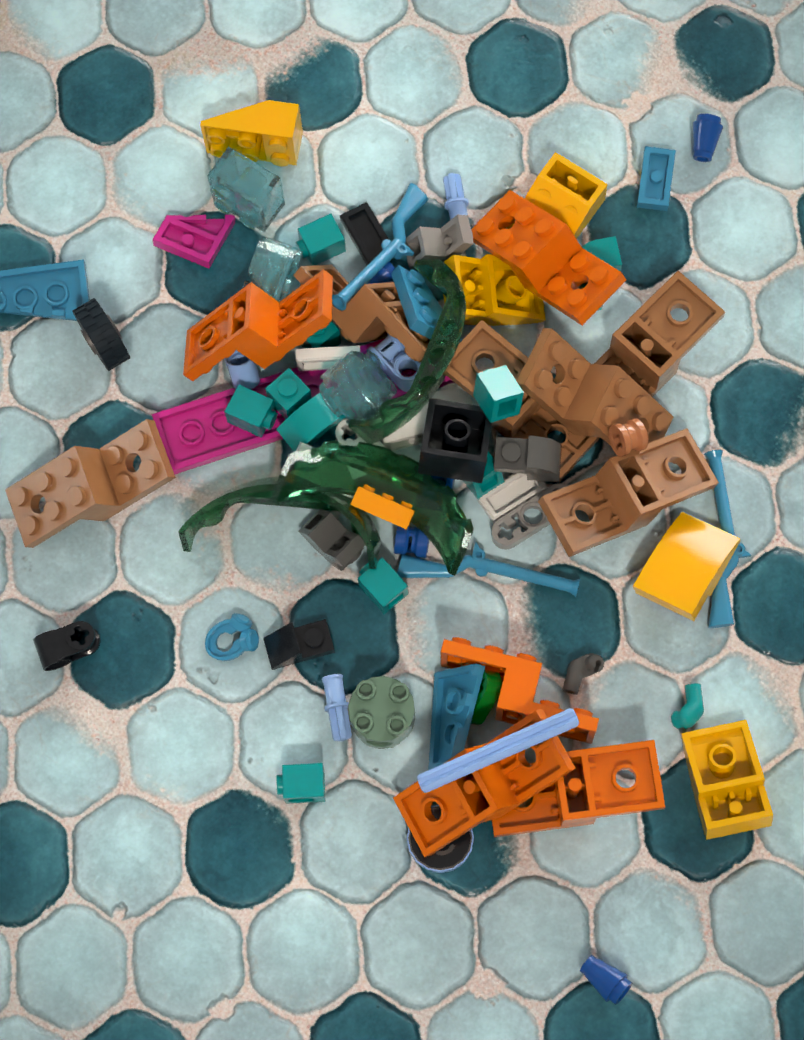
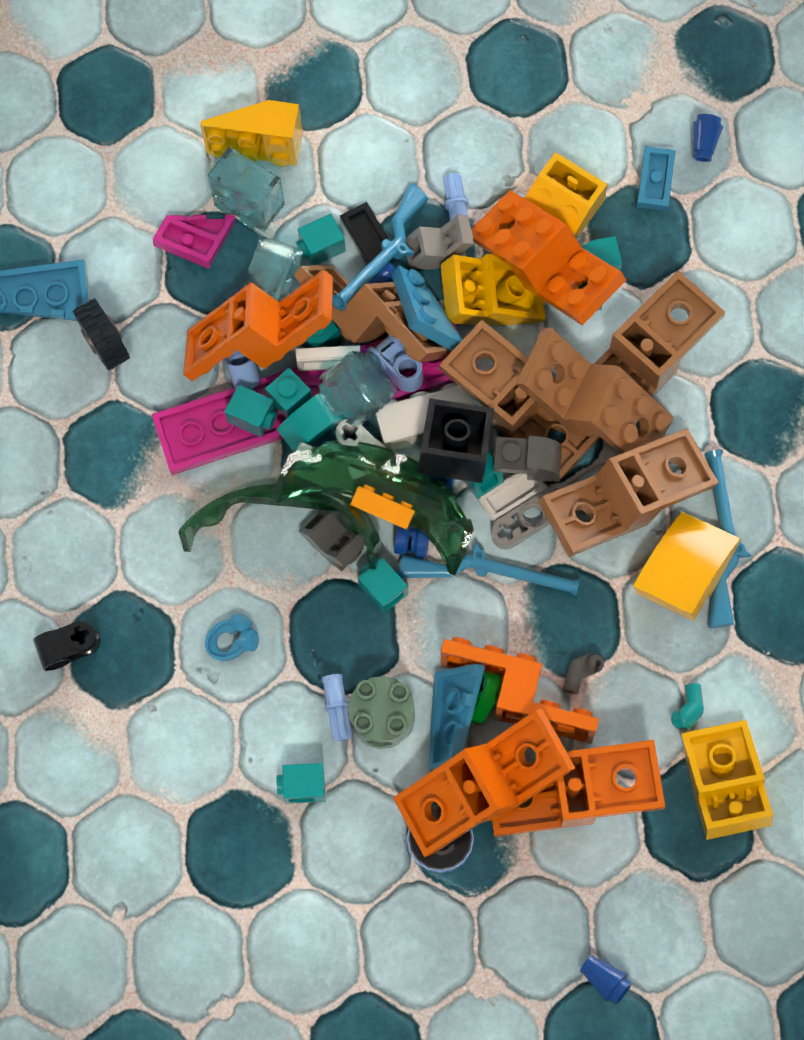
medium nougat bracket [5,419,176,548] -> none
black slope [263,619,335,670] -> none
clear green windscreen [348,259,466,444] -> none
light blue axle [417,708,579,793] -> none
teal brick [473,365,524,423] -> none
nougat wheel [608,418,648,457] -> none

